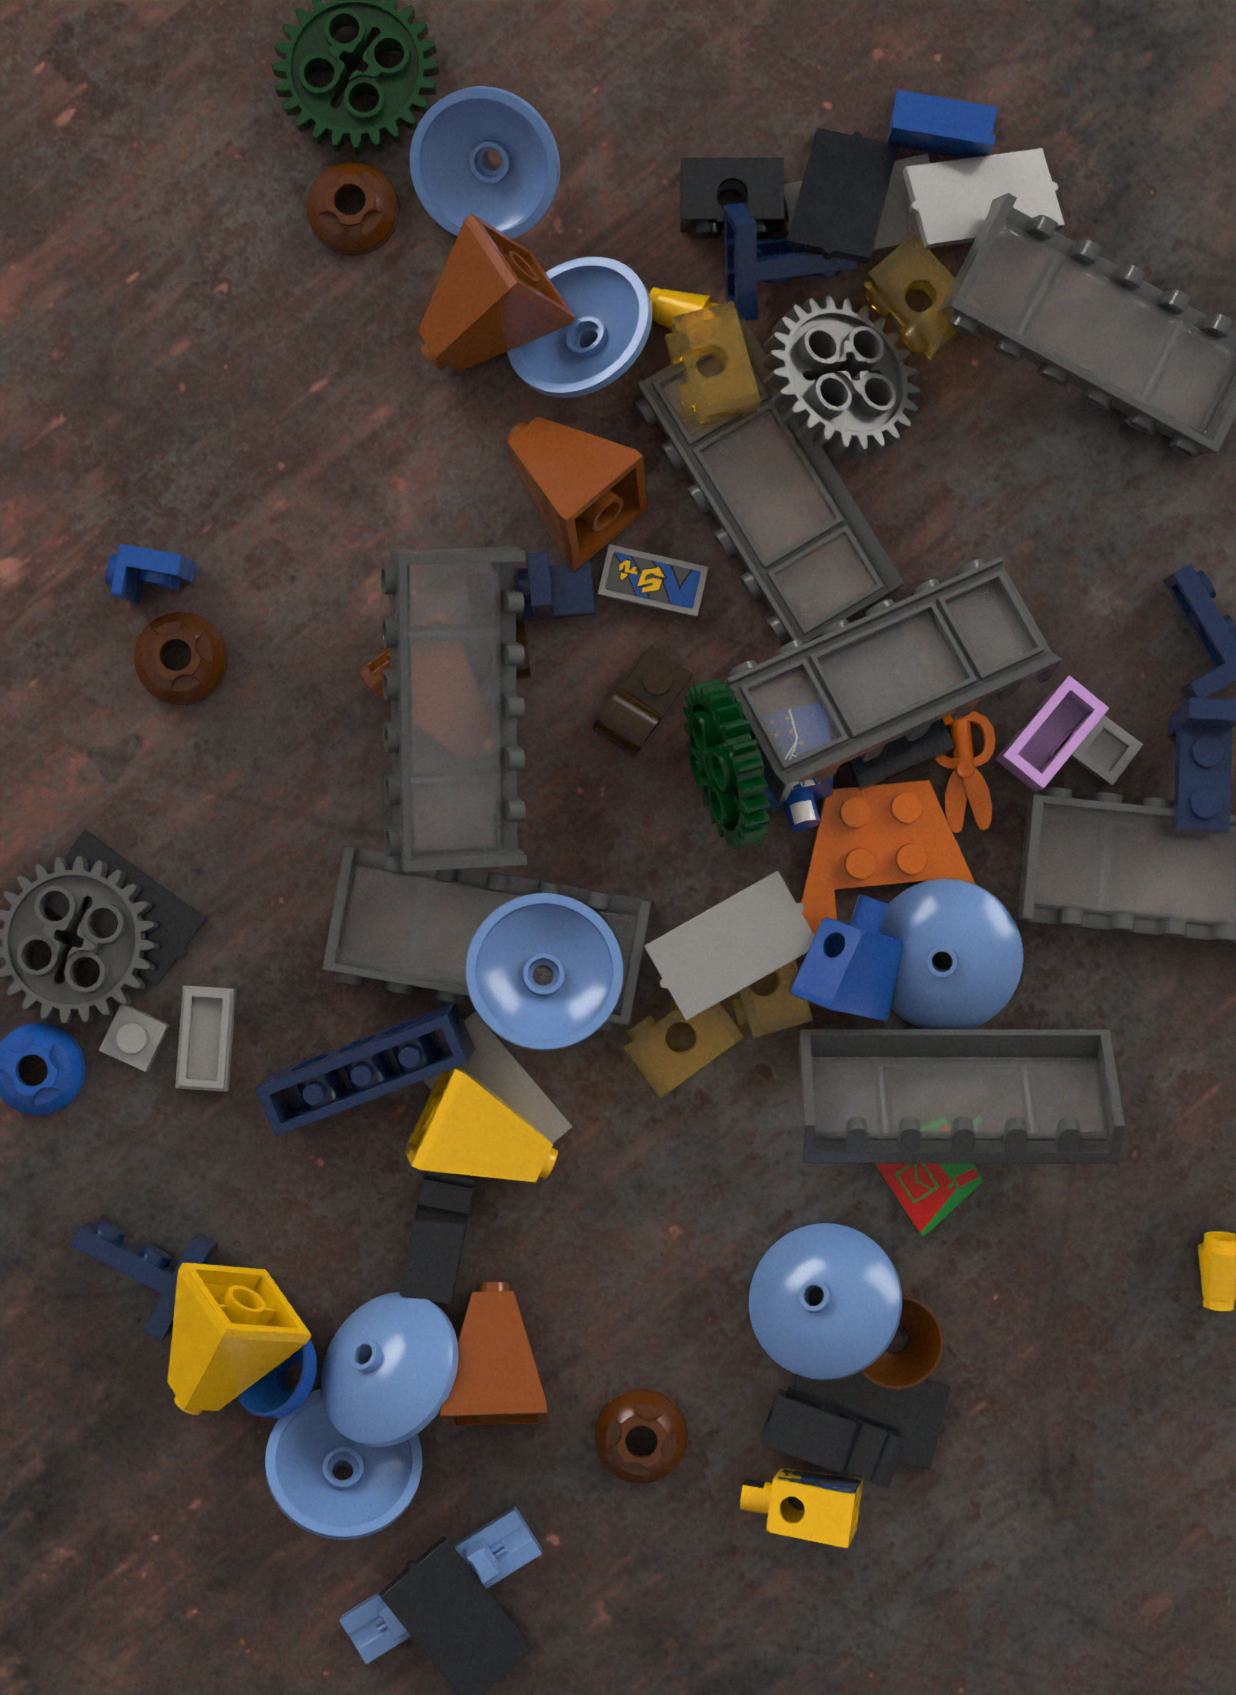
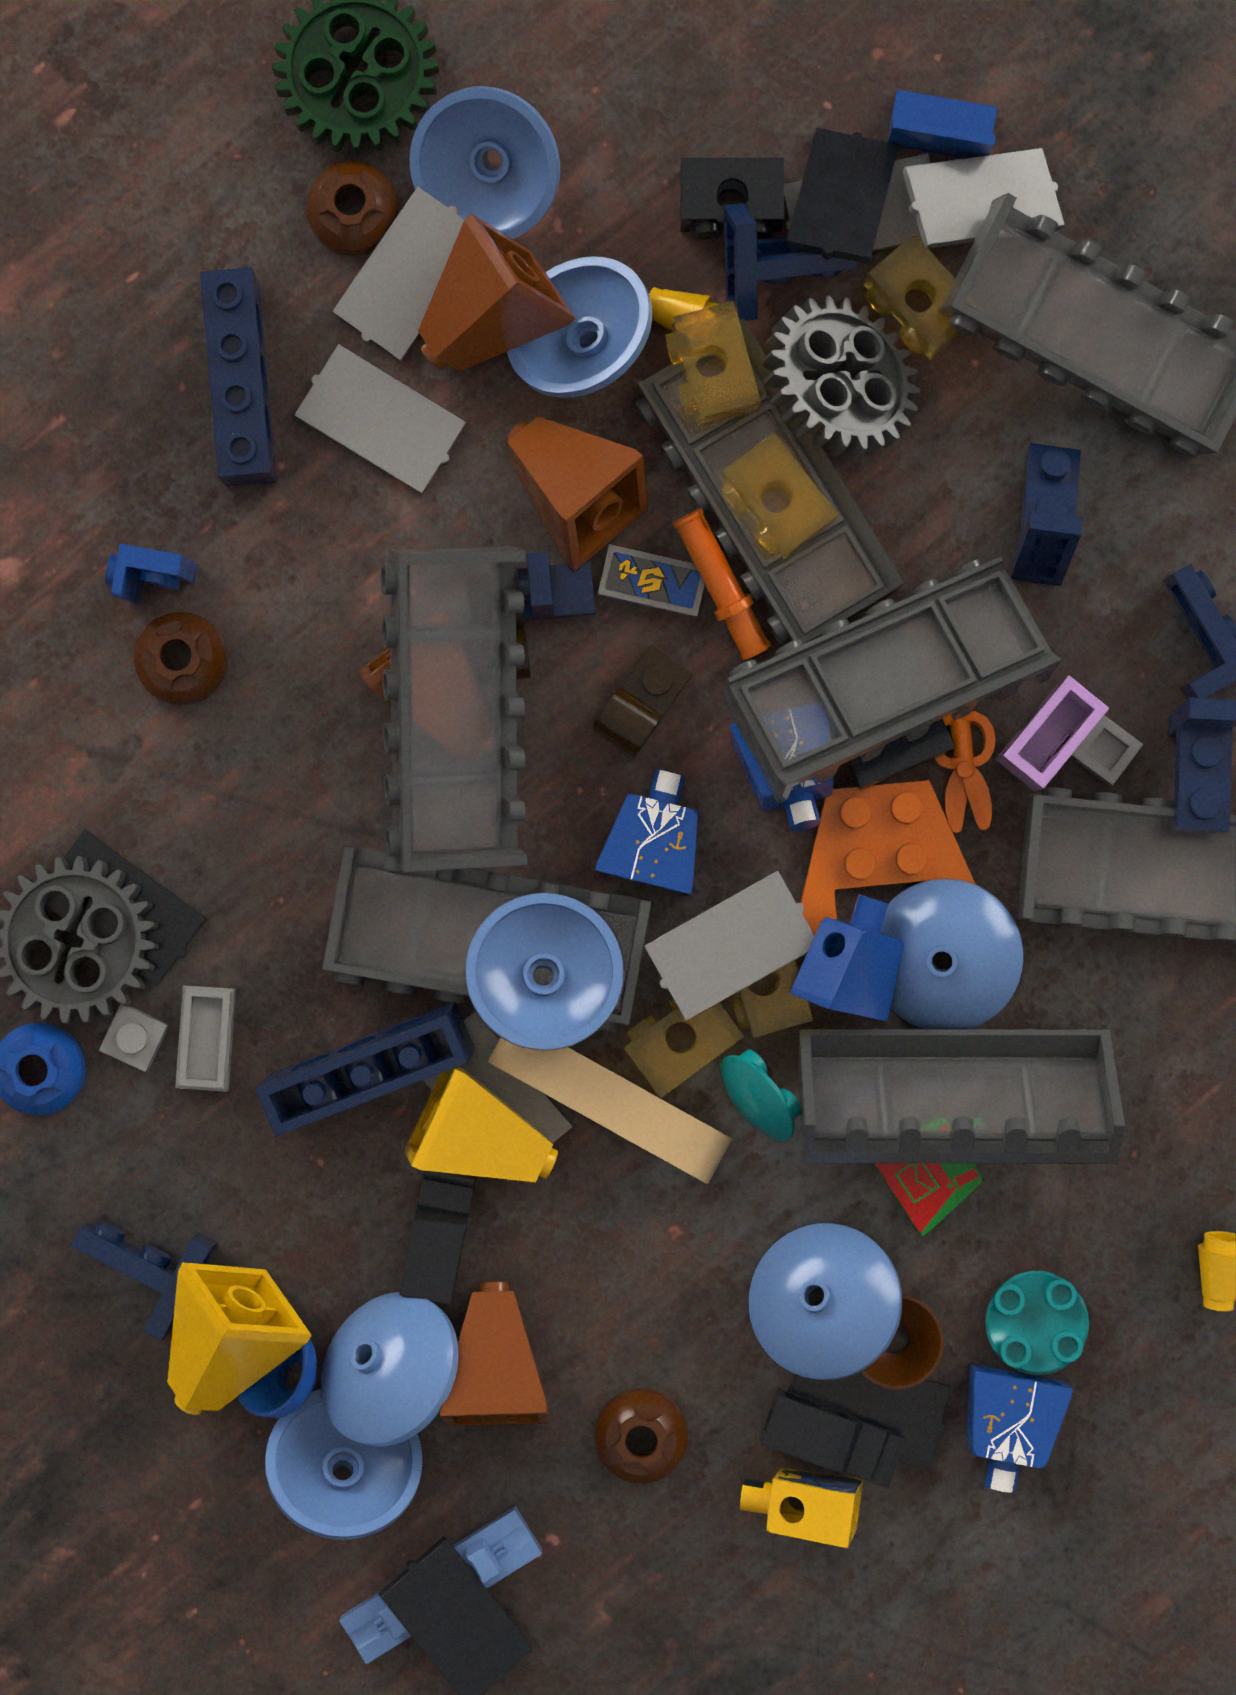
dark green gear [683,679,770,849] -> none
none -> dark blue brick [200,267,277,487]
none -> light grey piece [294,344,466,495]
none -> light grey piece [333,187,464,361]
none -> tan beam [487,1037,733,1184]
none -> blue torso [595,769,698,895]
none -> orange pin [672,508,772,660]
none -> teal dish [720,1049,802,1142]
none -> clear yellow brick [721,432,838,560]
none -> blue torso [967,1363,1073,1493]
none -> teal dish [985,1271,1089,1375]
none -> dark blue bracket [1011,443,1083,586]

